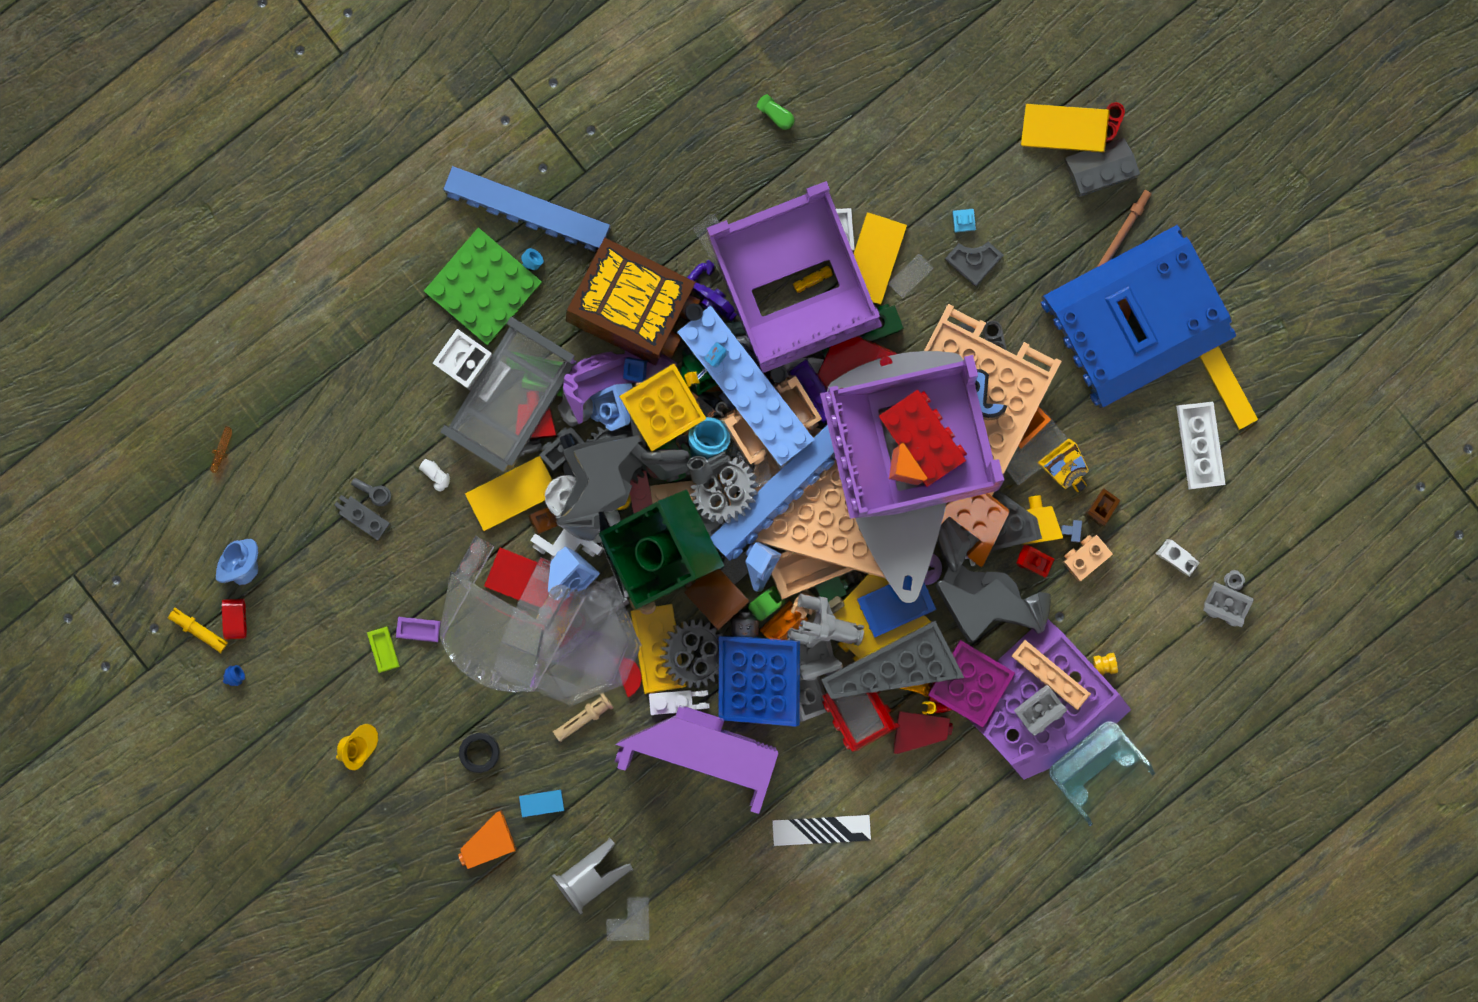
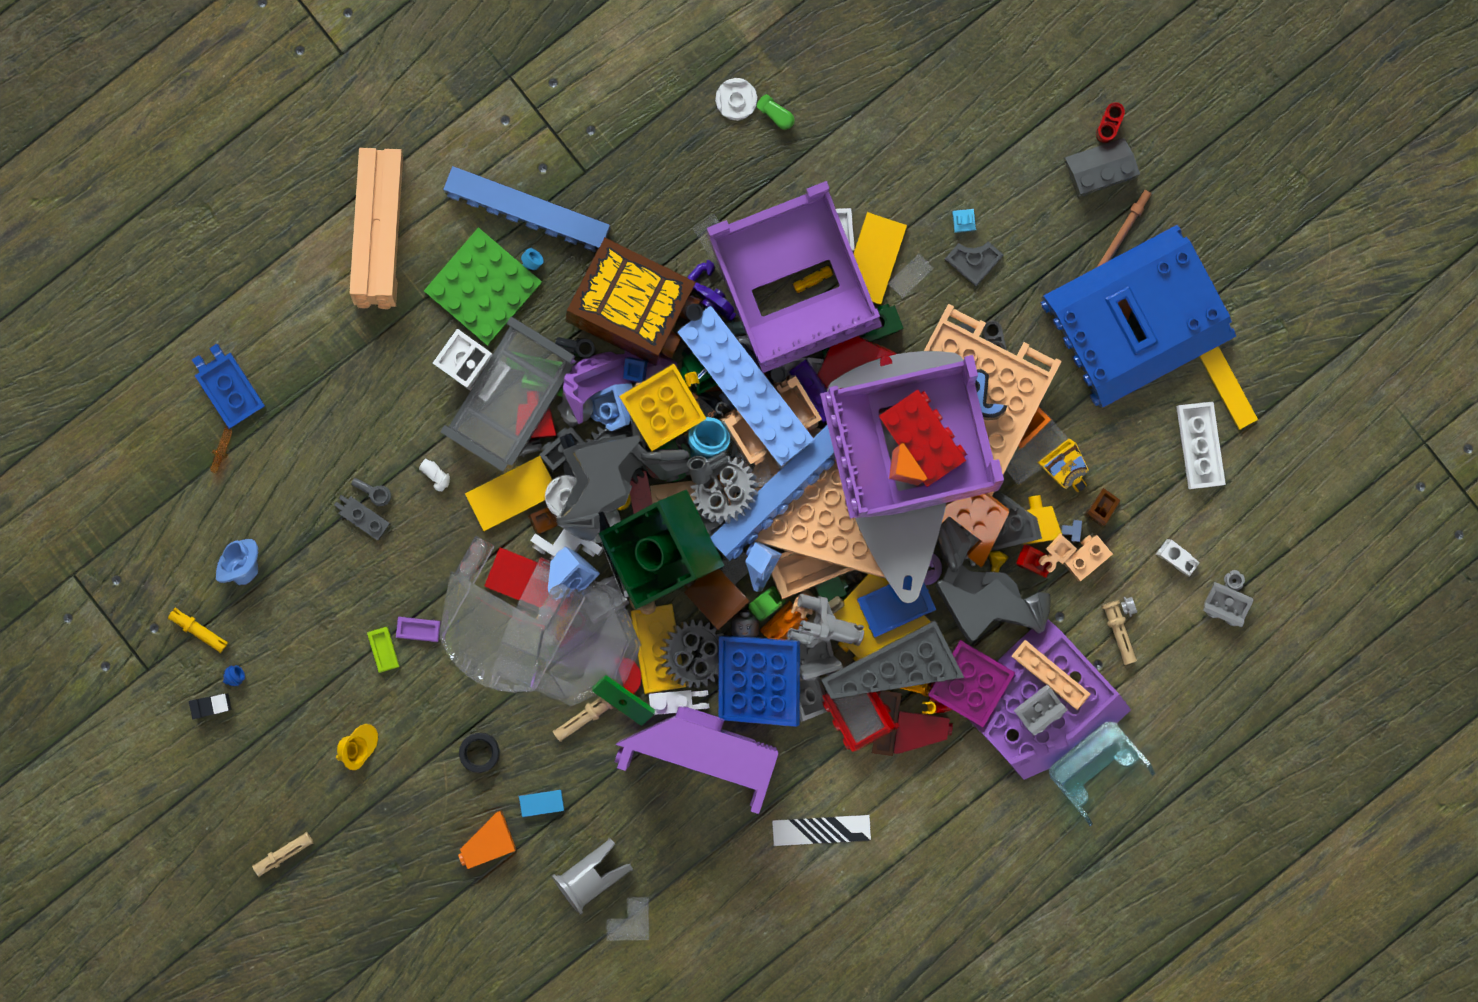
red beam [222,598,247,640] -> none
dark azure slope [704,342,729,368] -> none
yellow tile [1021,104,1110,153] -> none
yellow wheel [1093,653,1118,676] -> none
none -> black leg [189,693,232,720]
none -> blue tile [192,344,265,429]
none -> tan pin [252,832,313,877]
none -> light nougat brick [350,148,403,309]
none -> black axle [555,337,596,359]
none -> green tile [592,675,655,726]
none -> white tile [715,78,757,121]
none -> reddish brown plate [871,690,901,756]
none -> yellow rock [989,551,1008,572]
none -> light nougat plate [1039,533,1077,572]
none -> tan pin [1101,600,1137,665]
none -> light grey plate [1121,597,1137,617]

